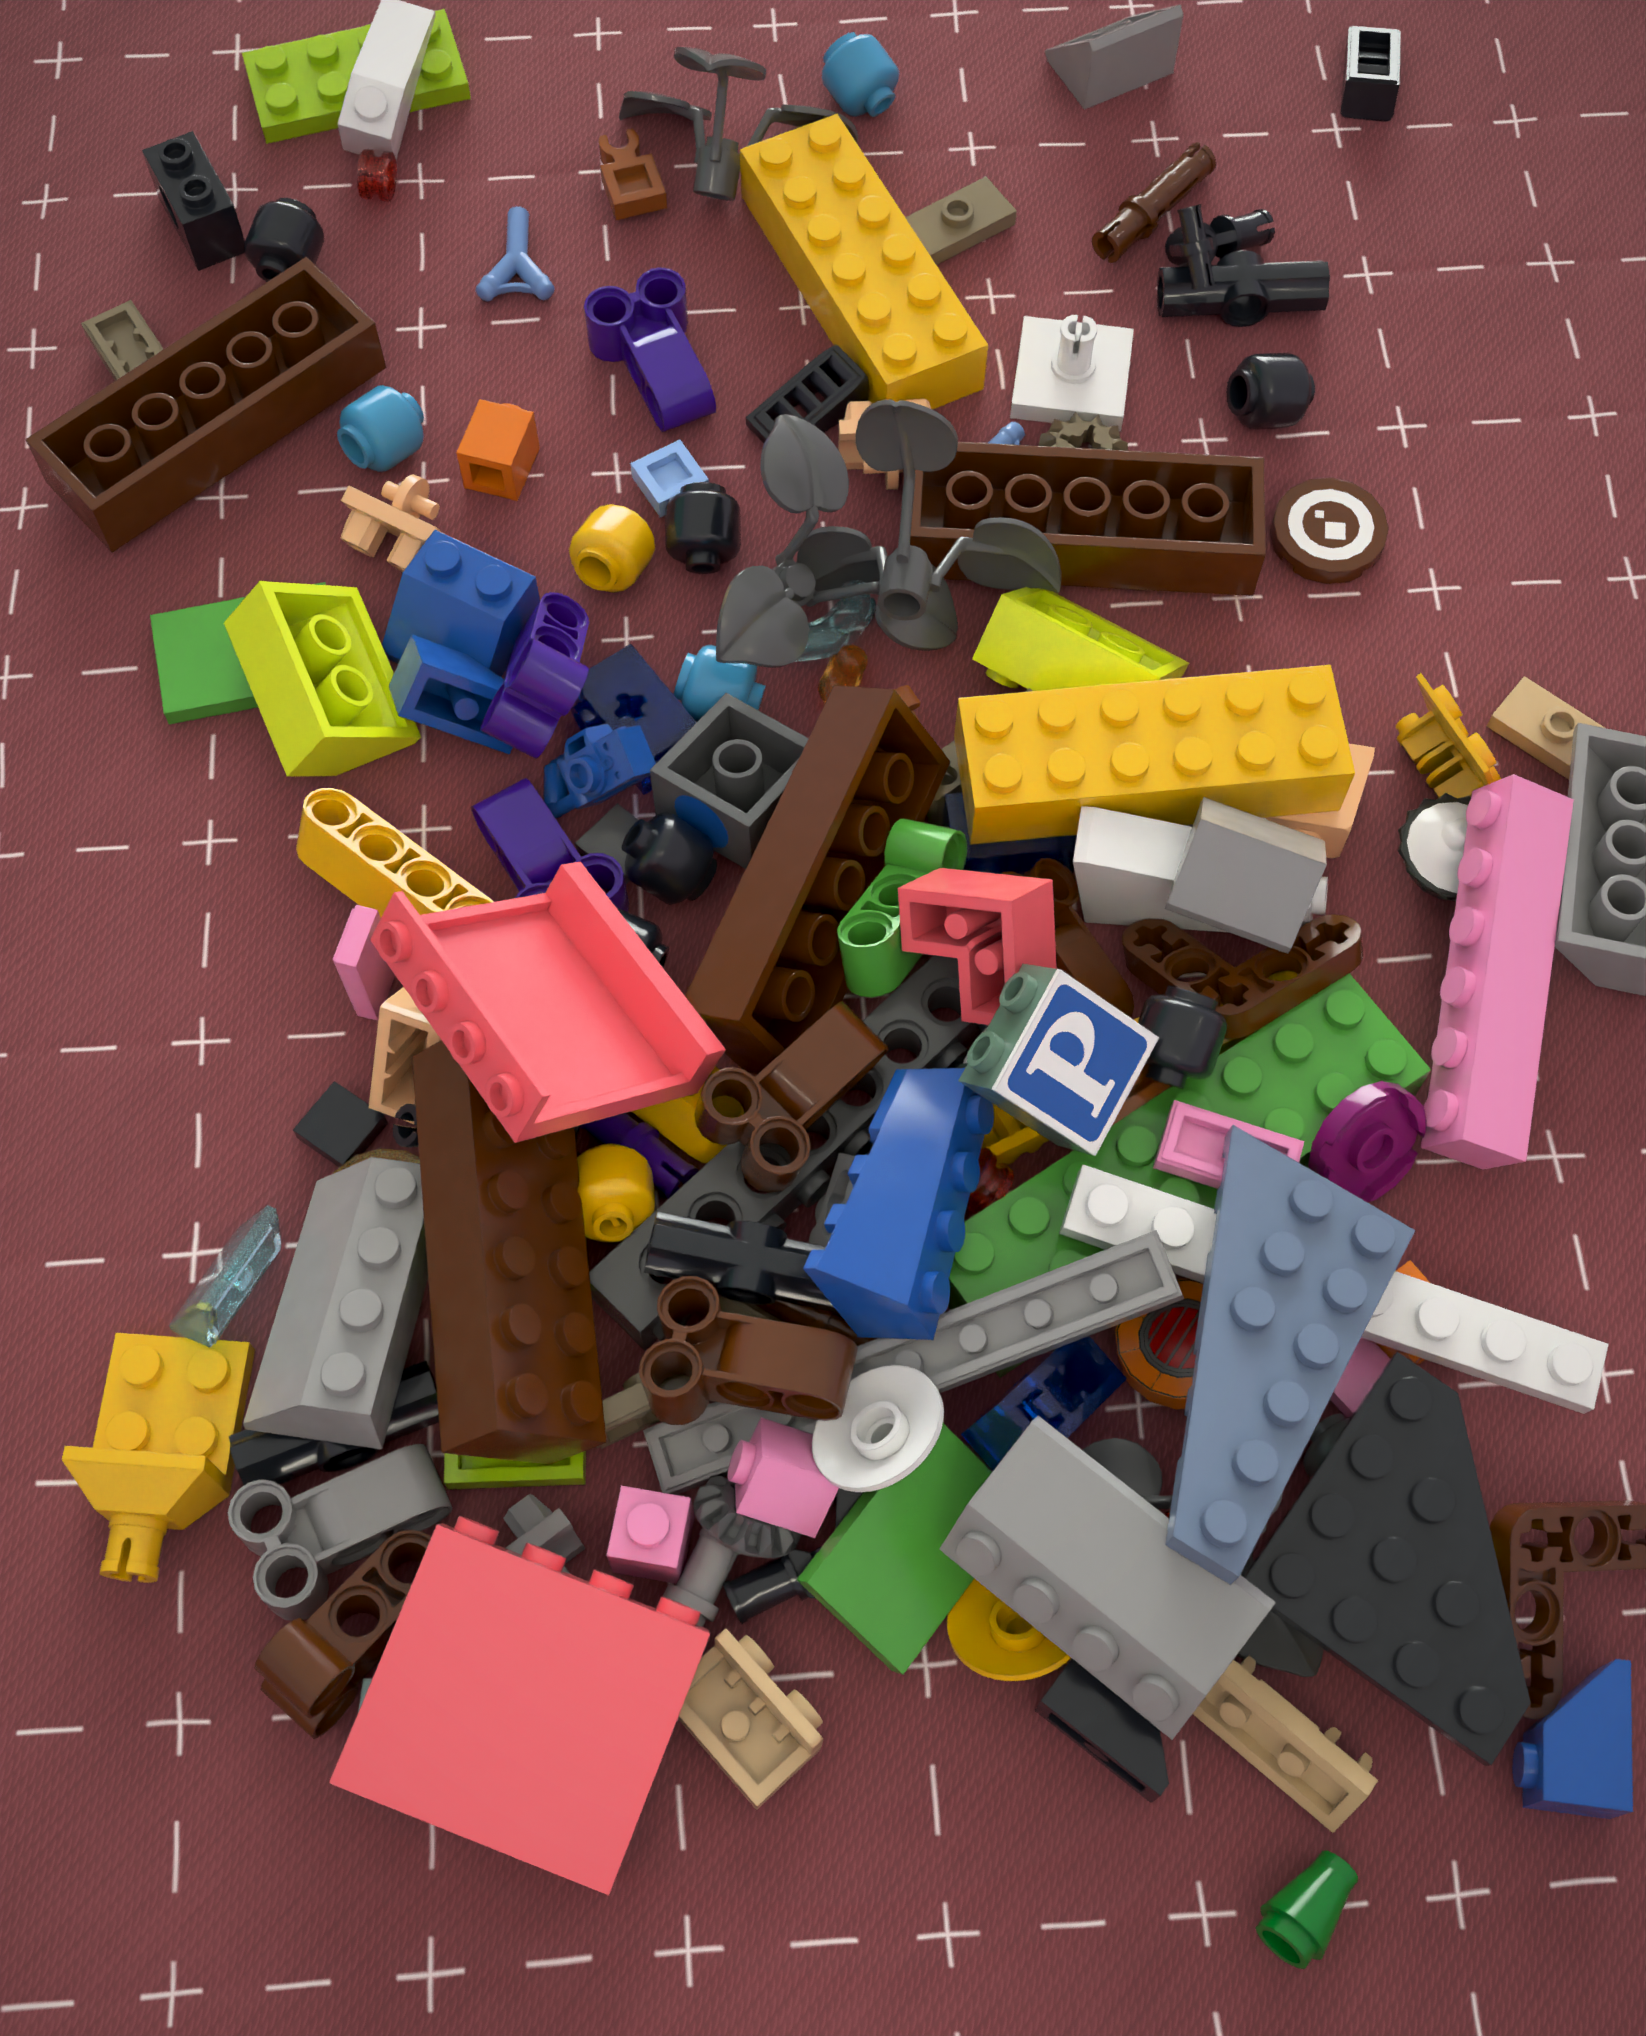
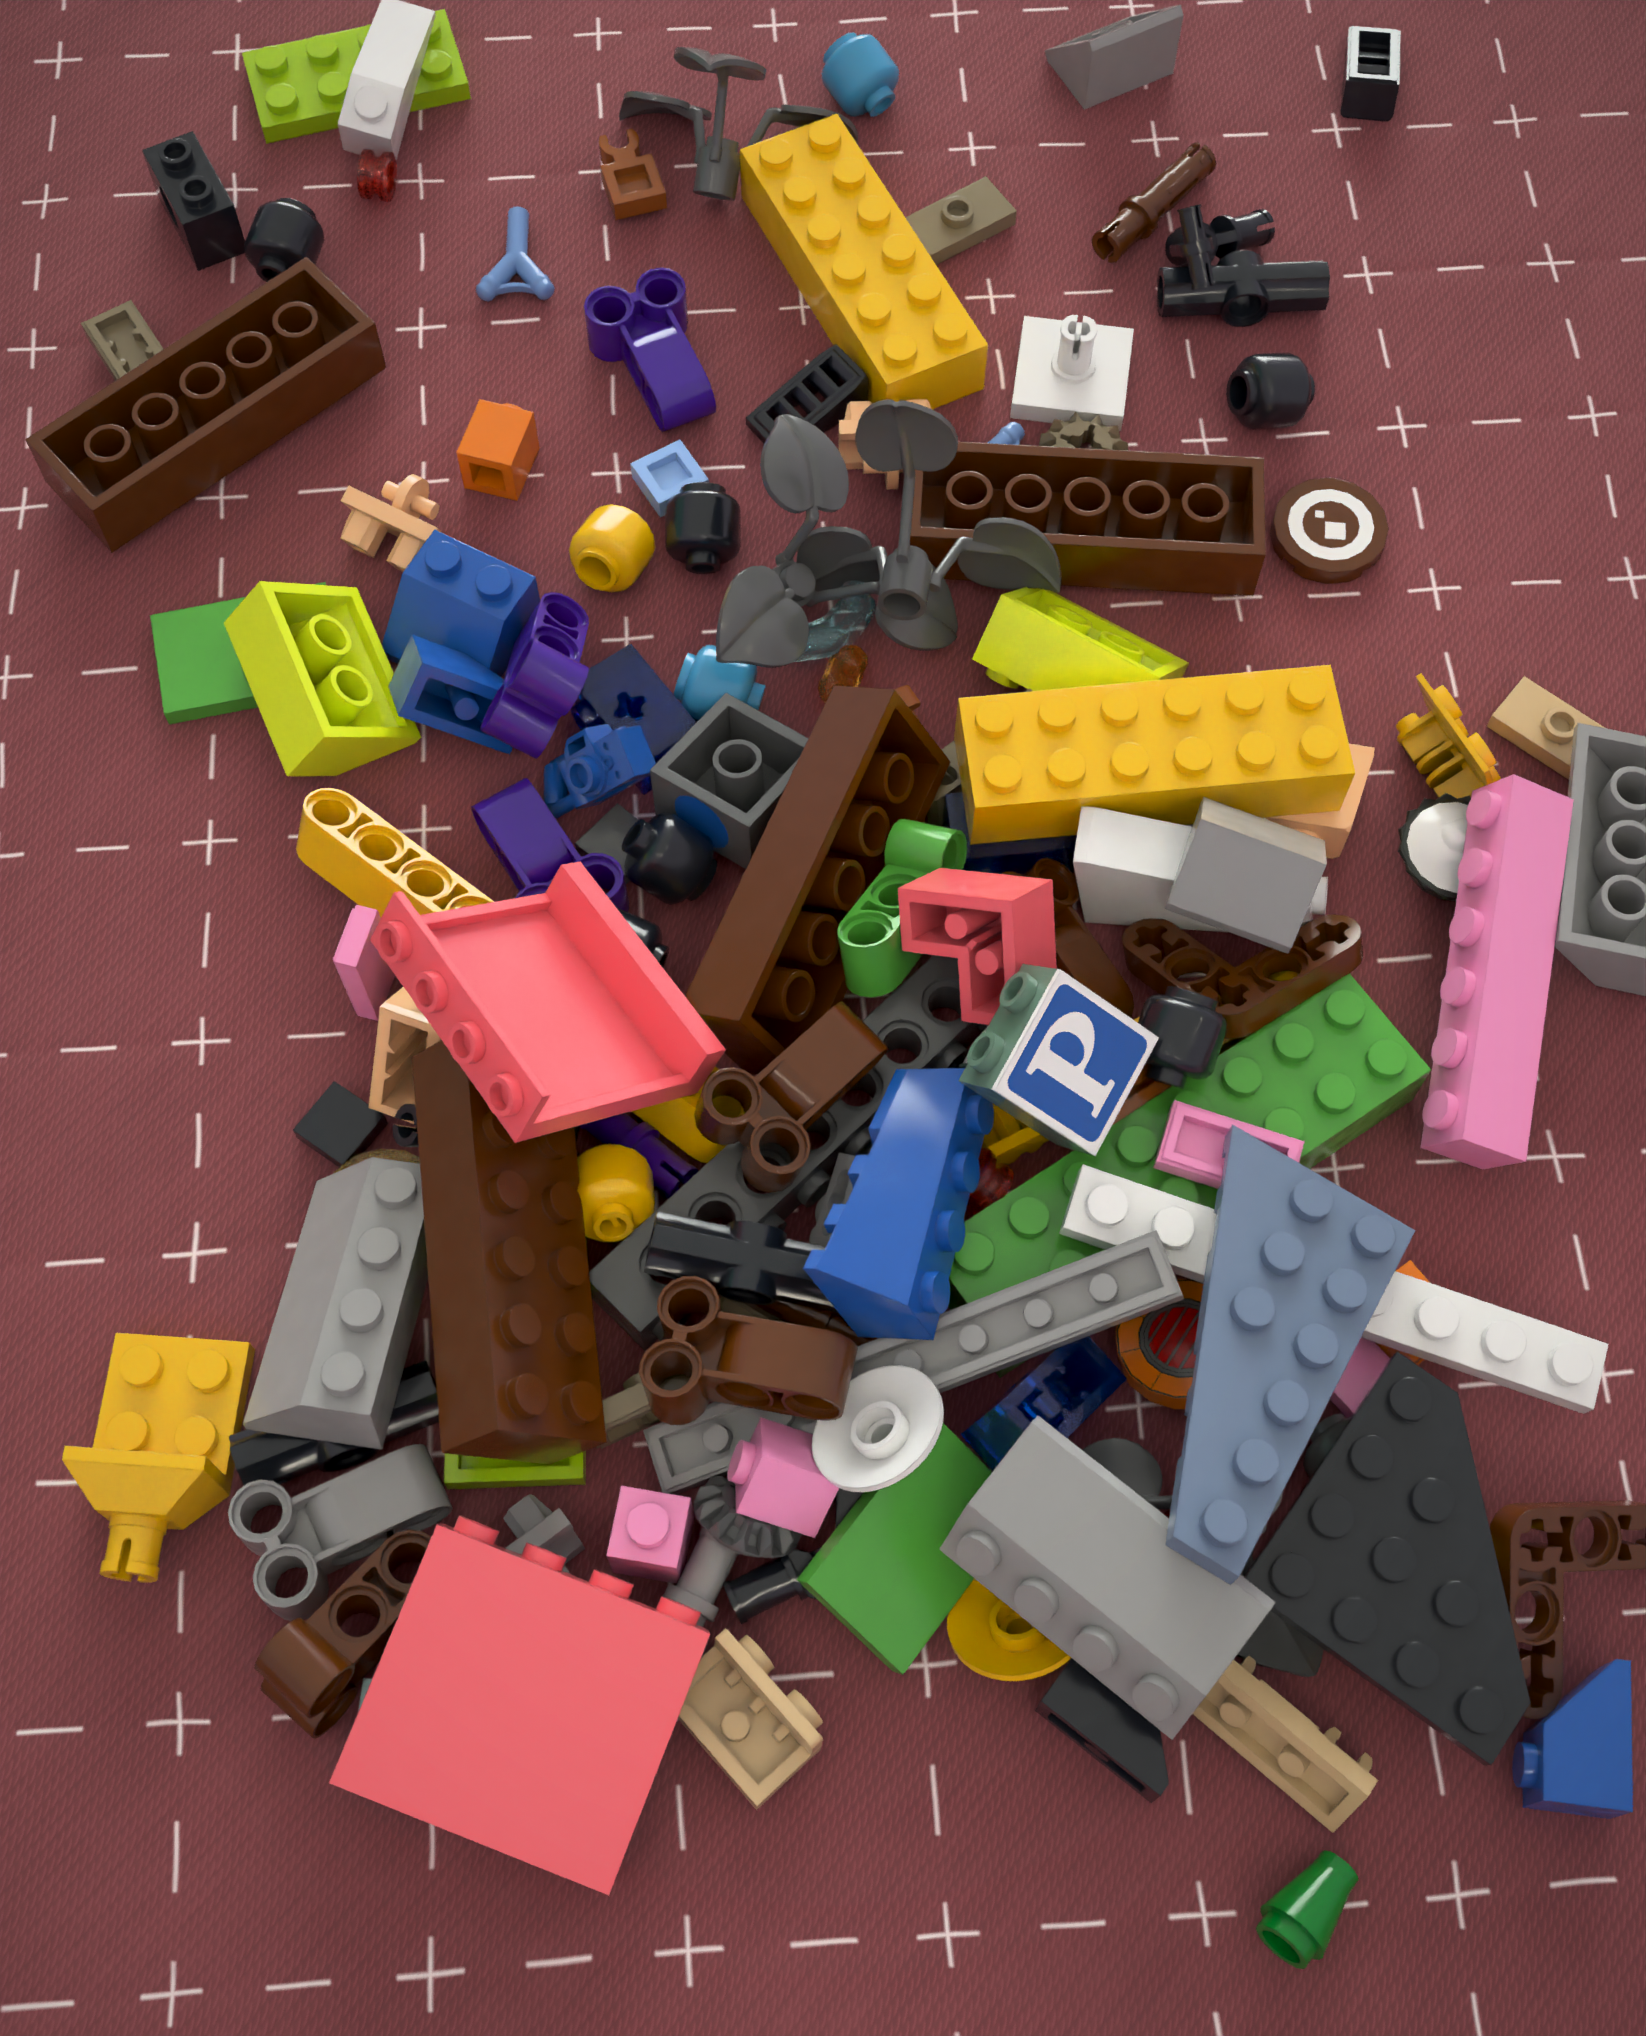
clear light blue slope [169,1205,281,1348] -> none
dark azure head [337,385,424,472] -> none
magenta tile [1308,1081,1427,1202] -> none

